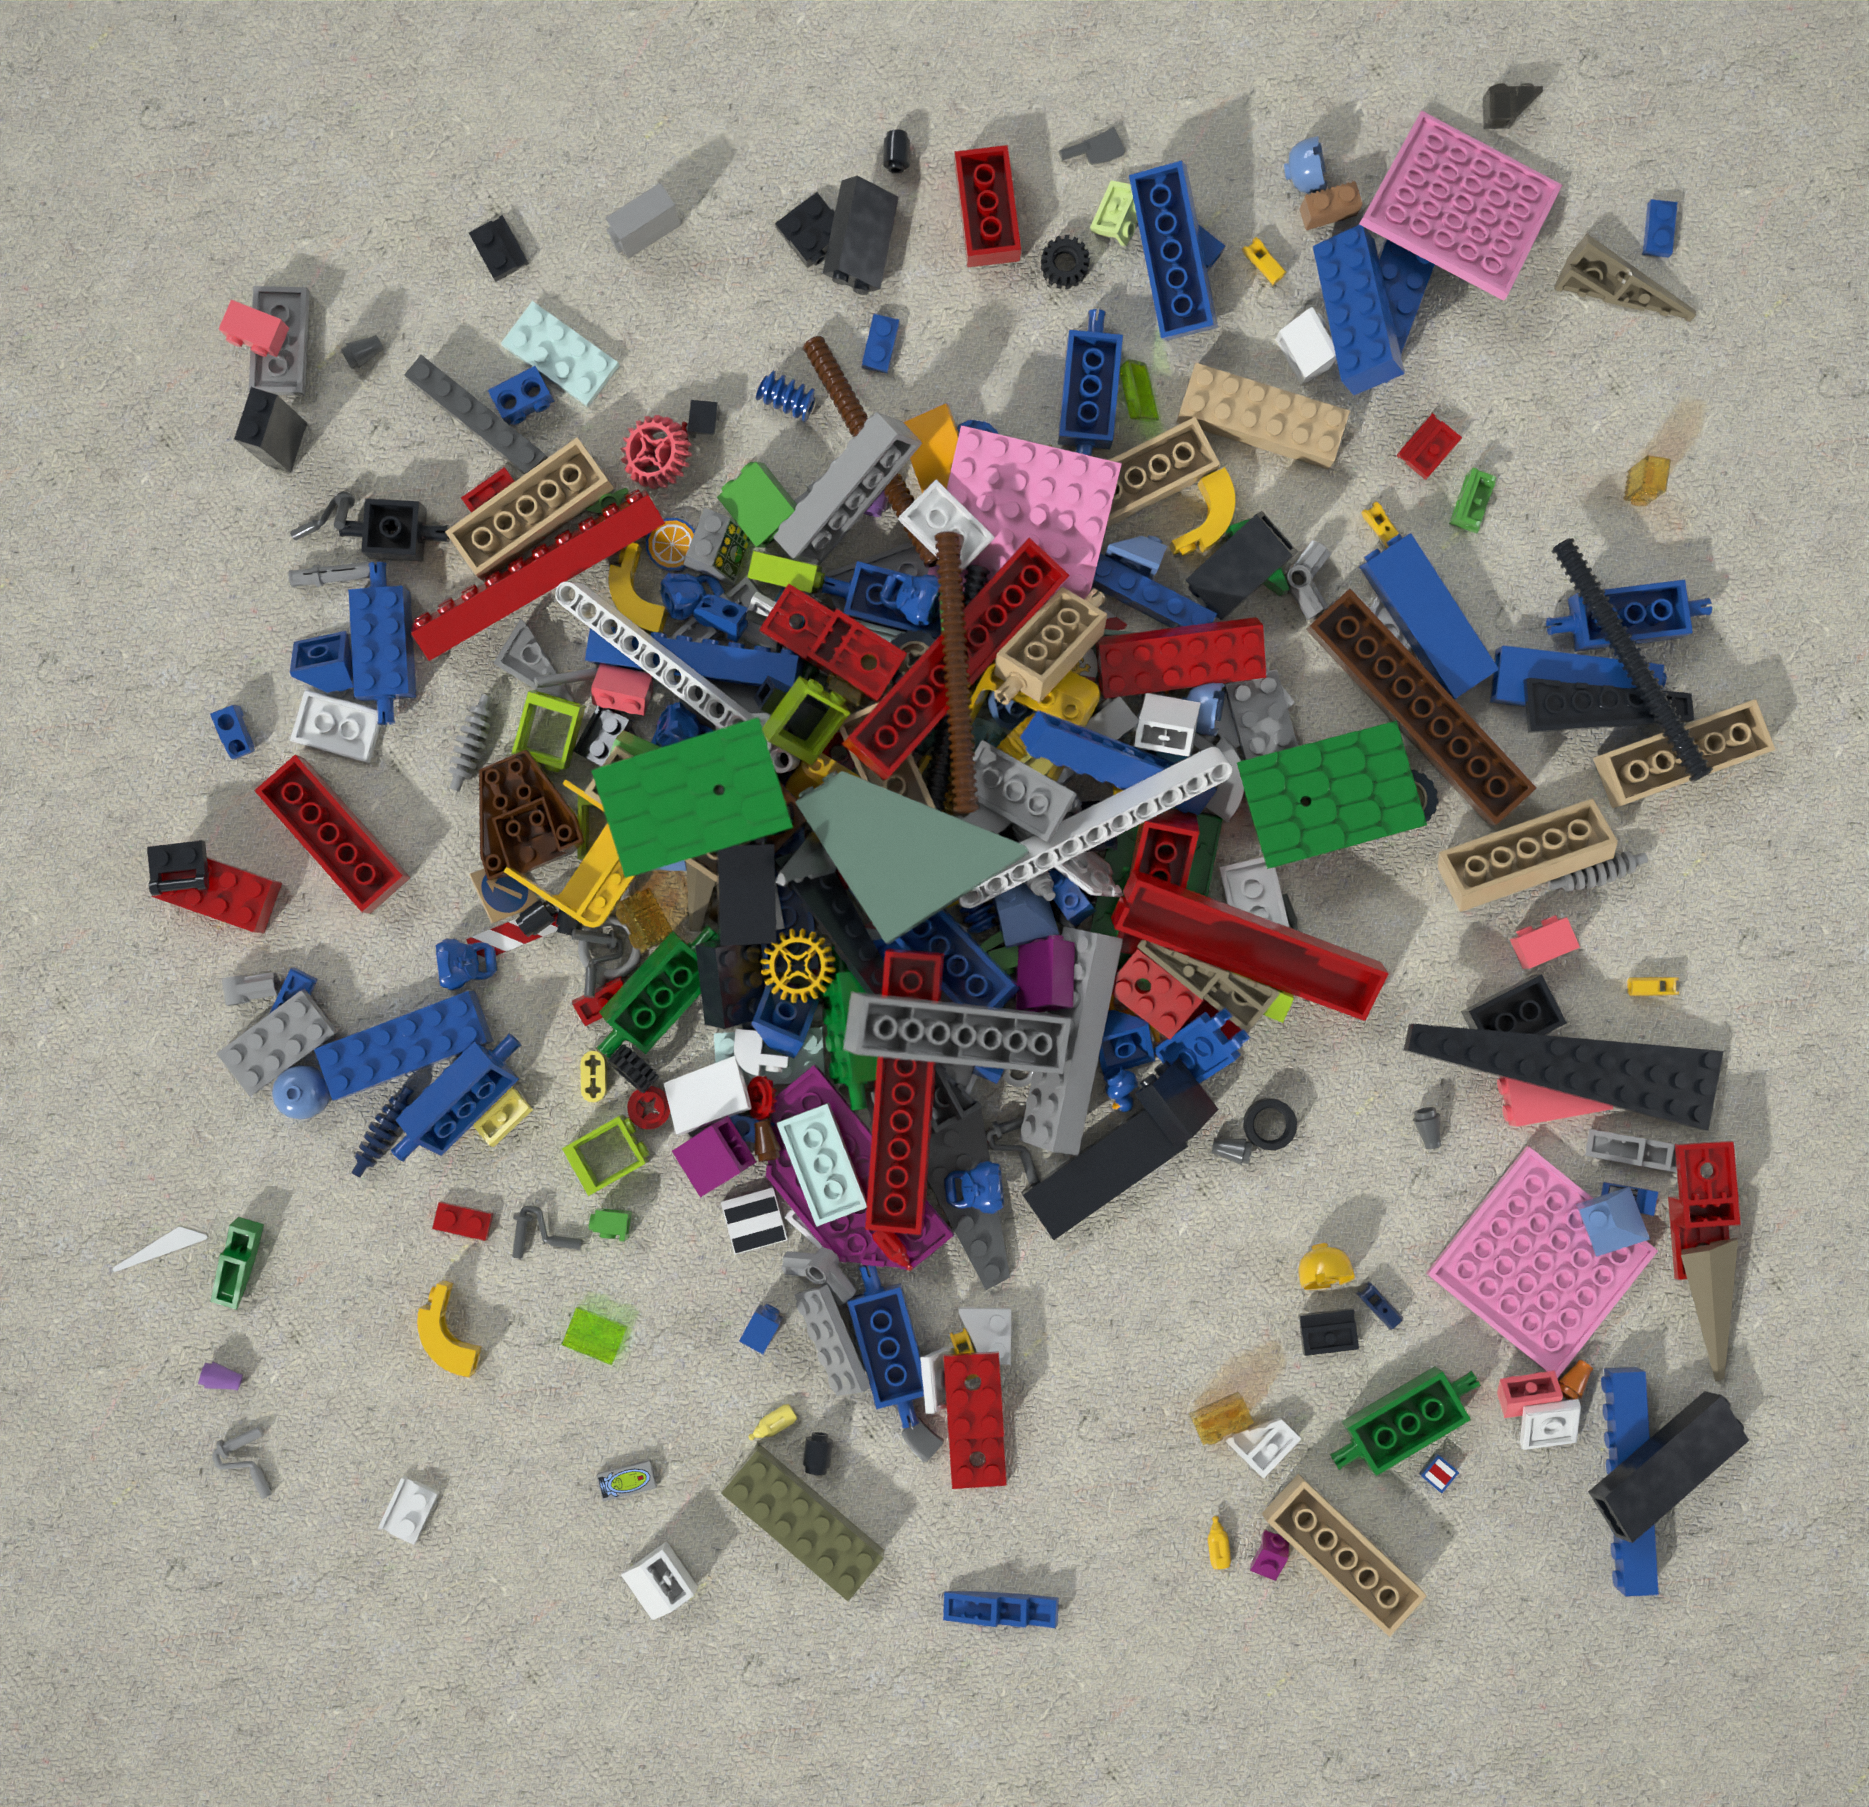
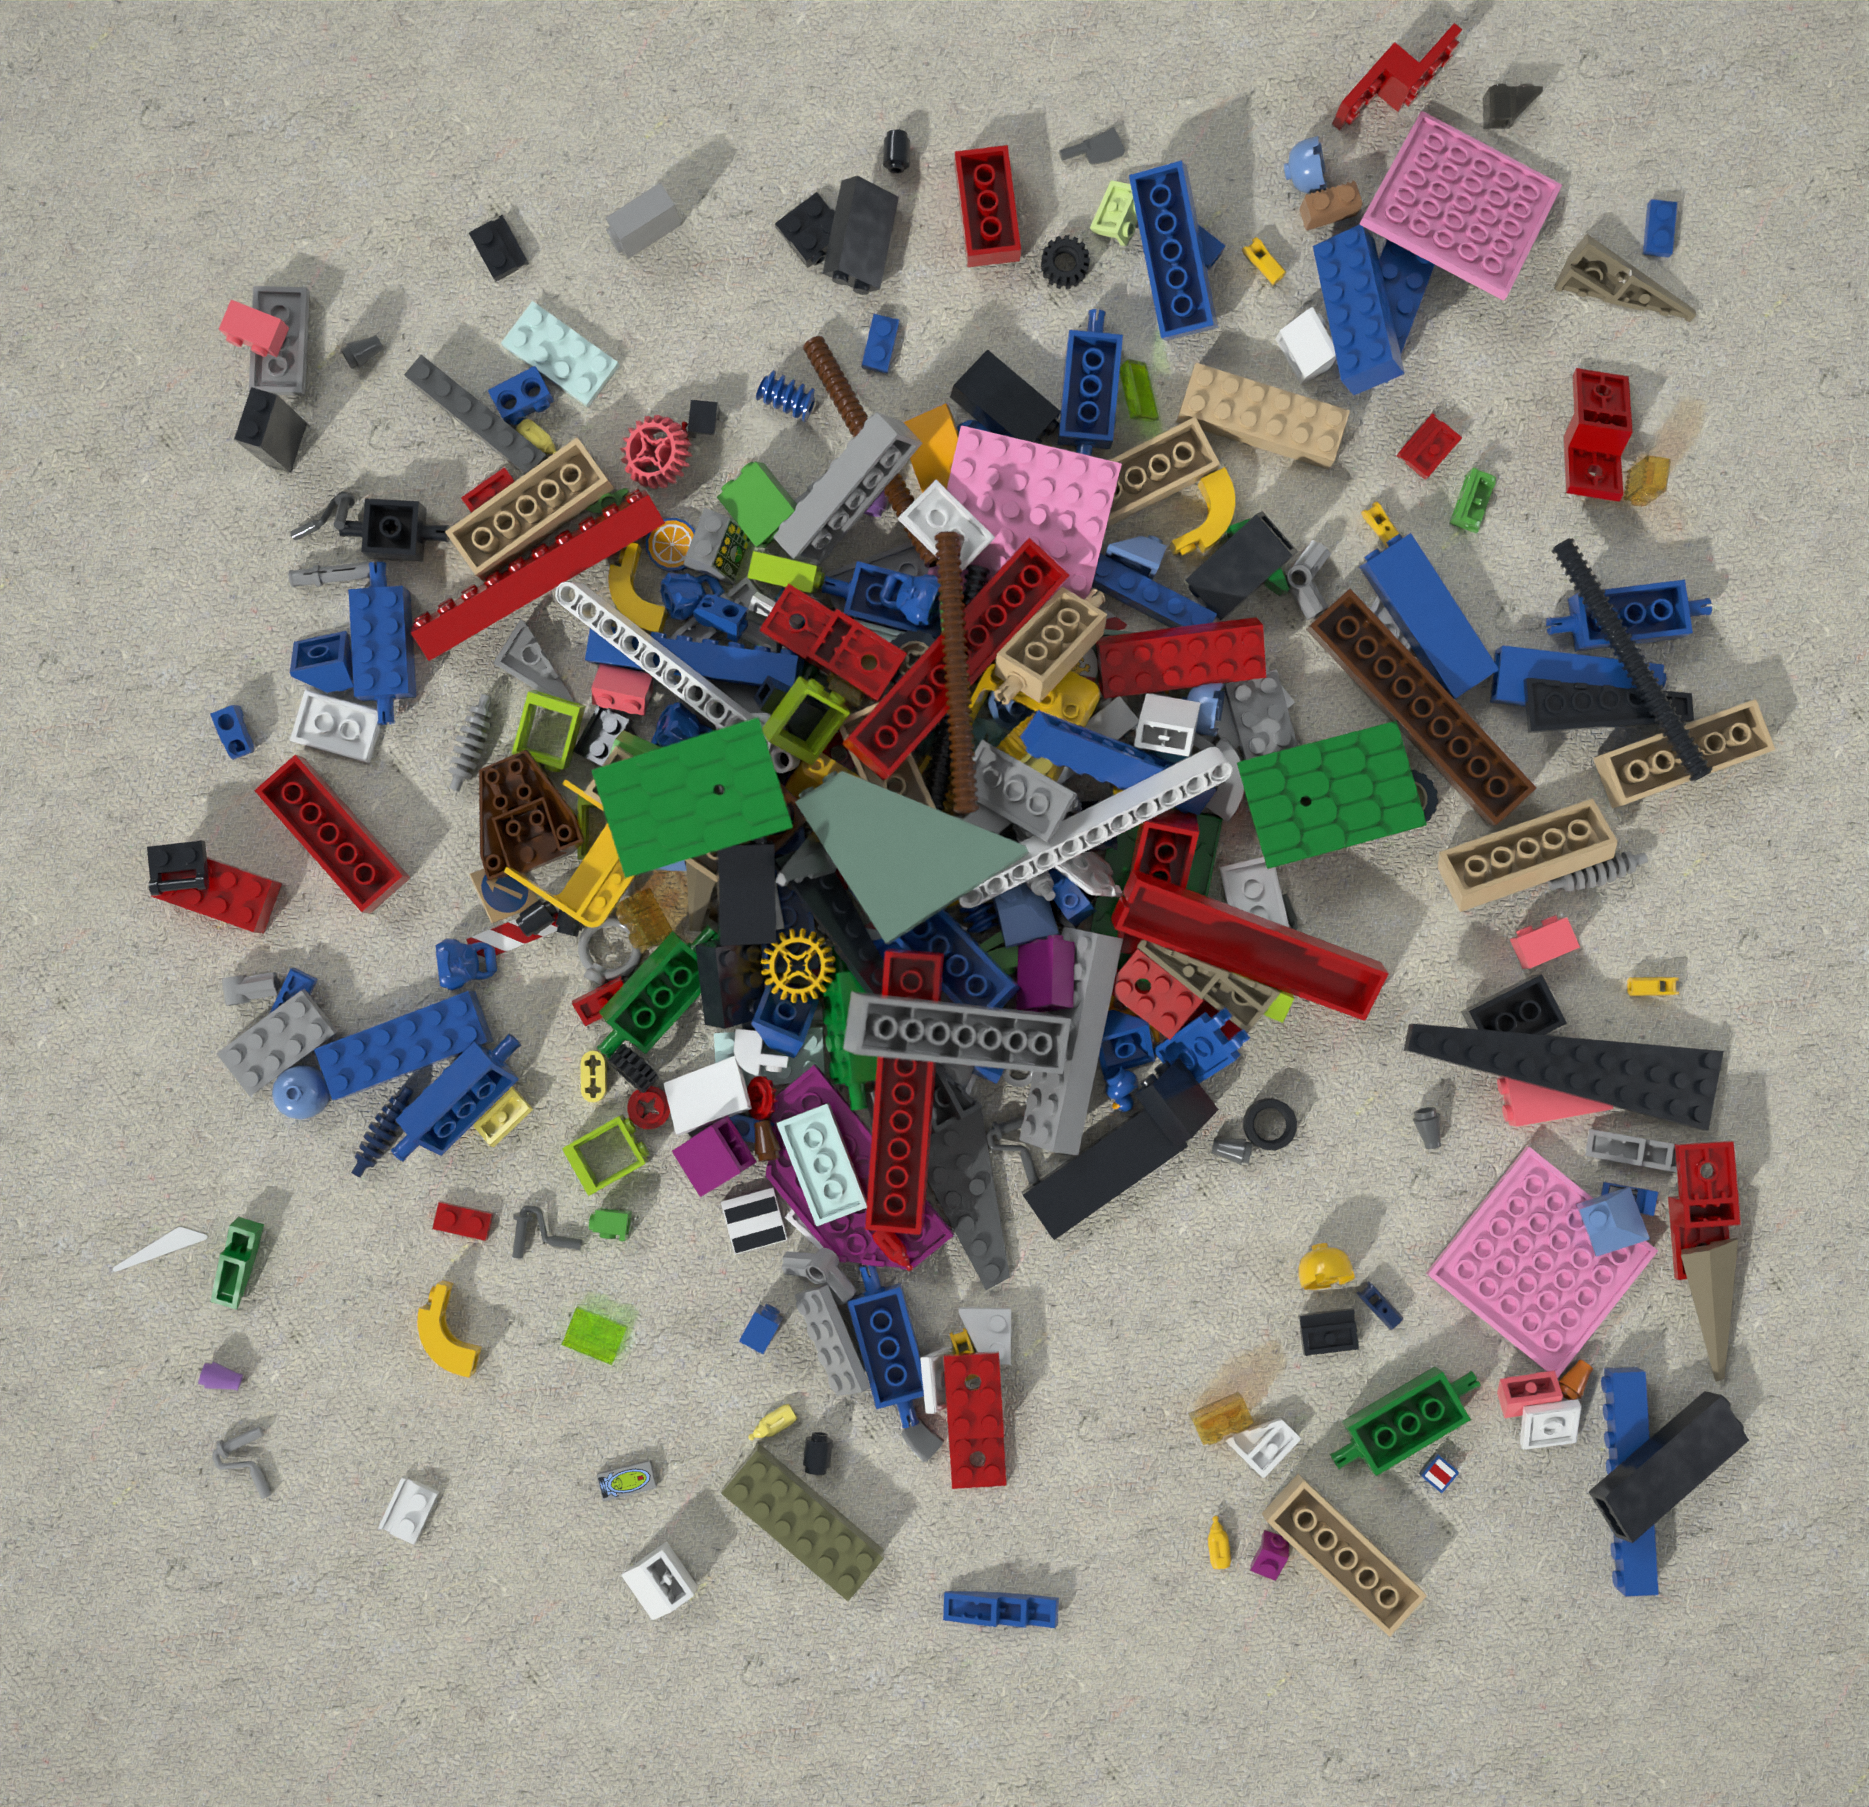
light grey piece [534,668,598,688] -> none
dark grey piece [571,929,624,998] -> none
blue piece [944,1161,1004,1214] -> none
none -> light yellow piece [516,418,557,454]
none -> black brick [950,349,1061,444]
none -> red bracket [1332,23,1462,131]
none -> red bracket [1563,368,1633,502]

